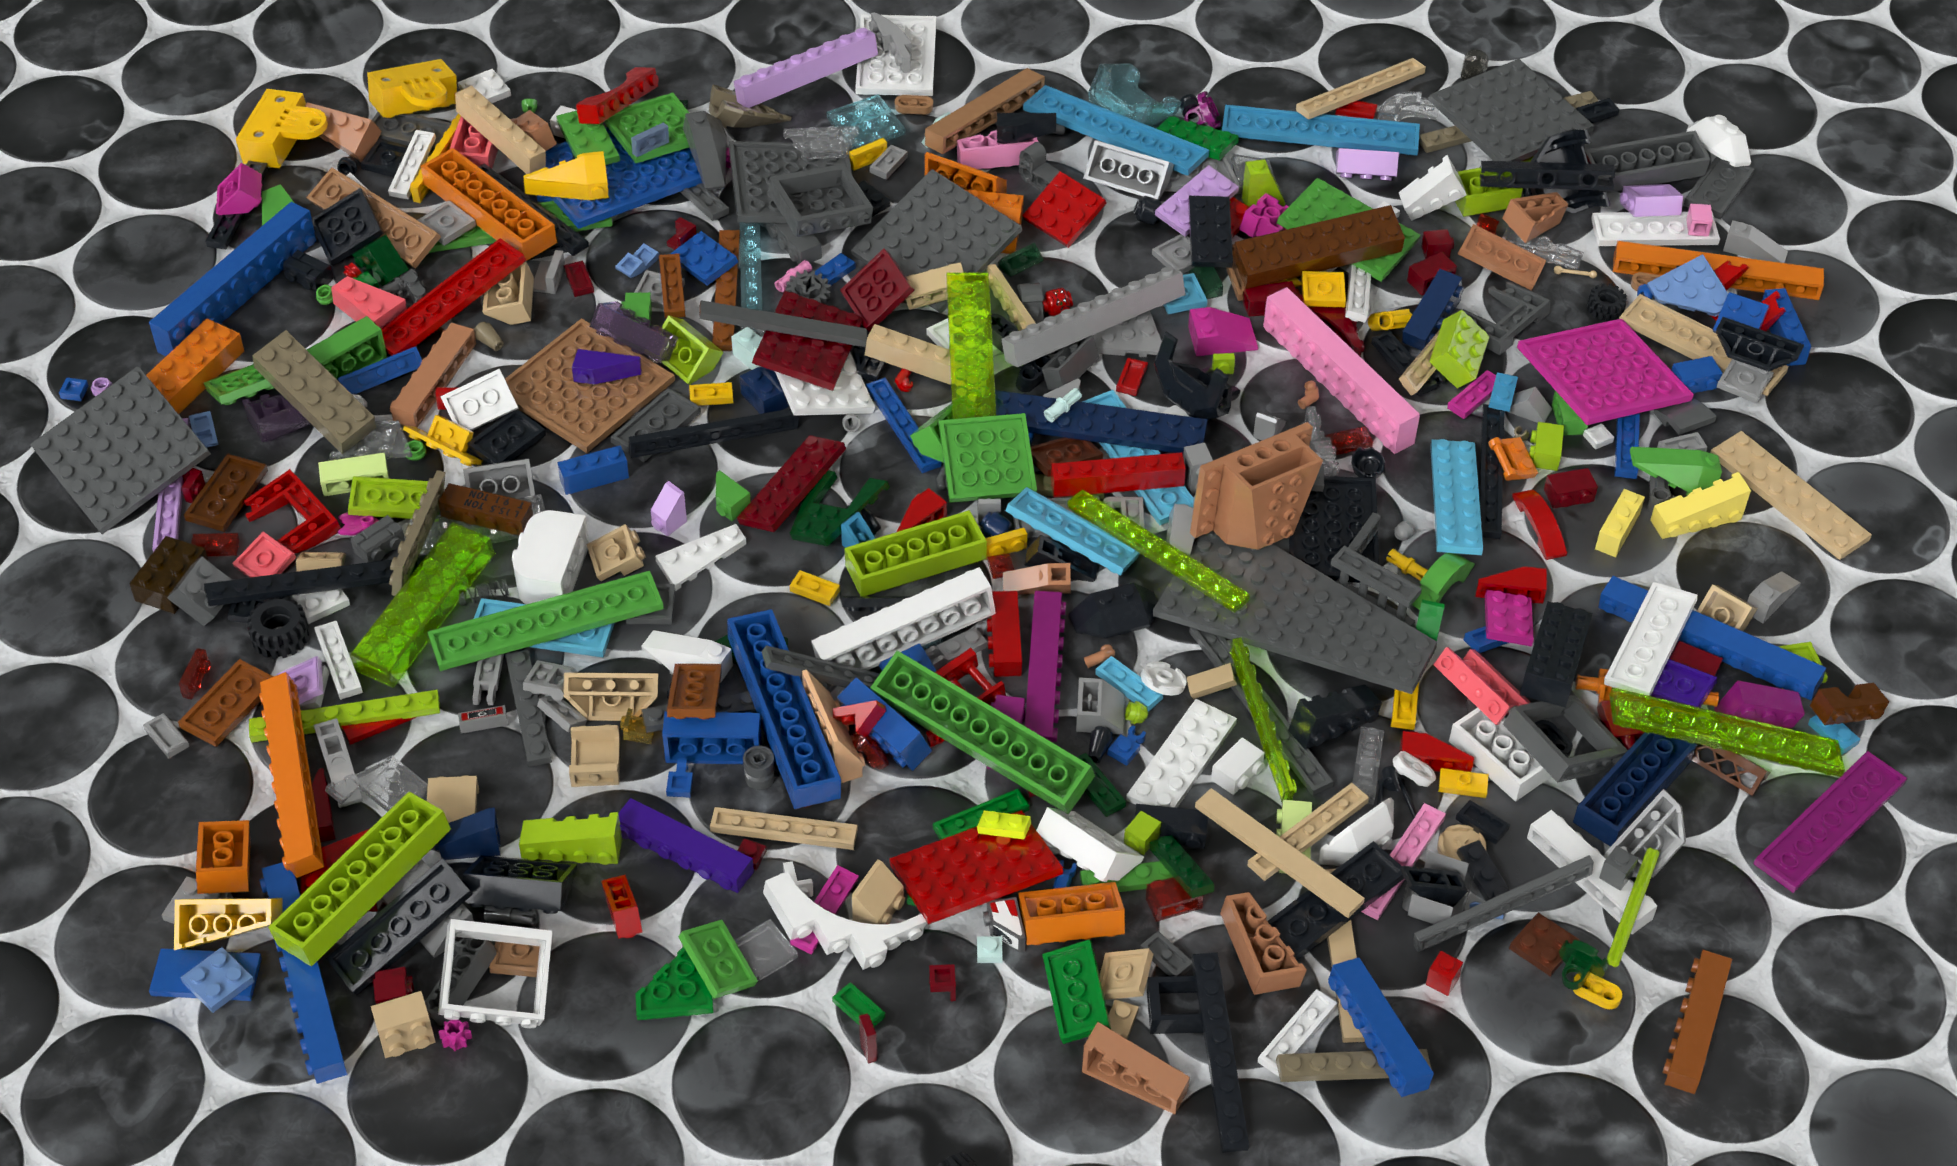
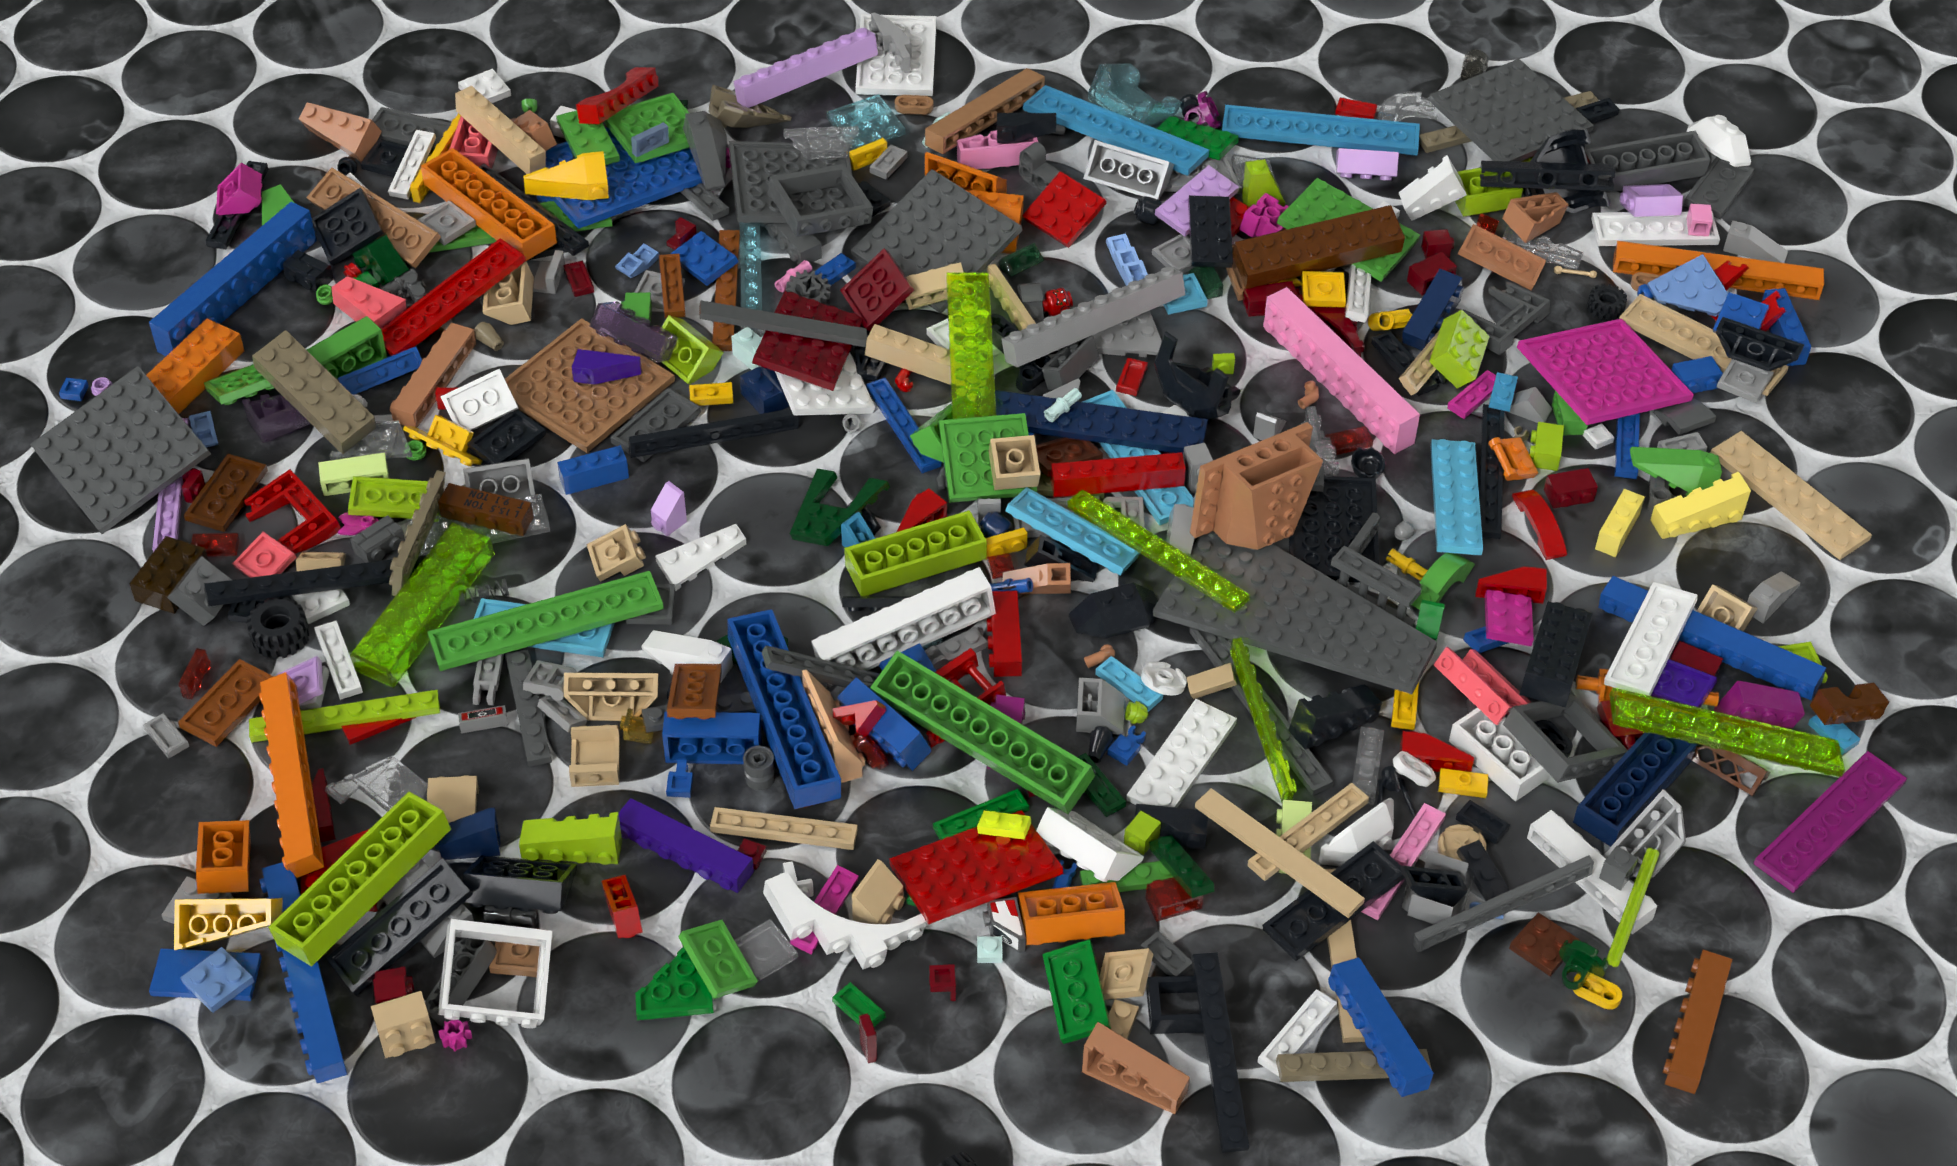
yellow brick [236,89,328,168] -> none
light grey slope [314,718,363,808] -> none
yellow brick [367,59,457,118] -> none
white brick [512,510,589,604] -> none
bright green slope [715,470,751,521] -> none
dark red plate [737,435,846,532] -> none
yellow plate [789,570,840,606] -> none
magenta brick [1025,591,1066,742] -> none
dark pink slope [1188,307,1258,356] -> none
white brick [1211,738,1265,795] -> none
nougat wedge [1220,892,1307,995] -> none
tan plate [1296,58,1426,120] -> none
red brick [1426,951,1463,996] -> none
none -> tan brick [988,435,1040,490]
none -> blue pin [989,578,1033,593]
none -> light blue slope [1106,233,1148,286]

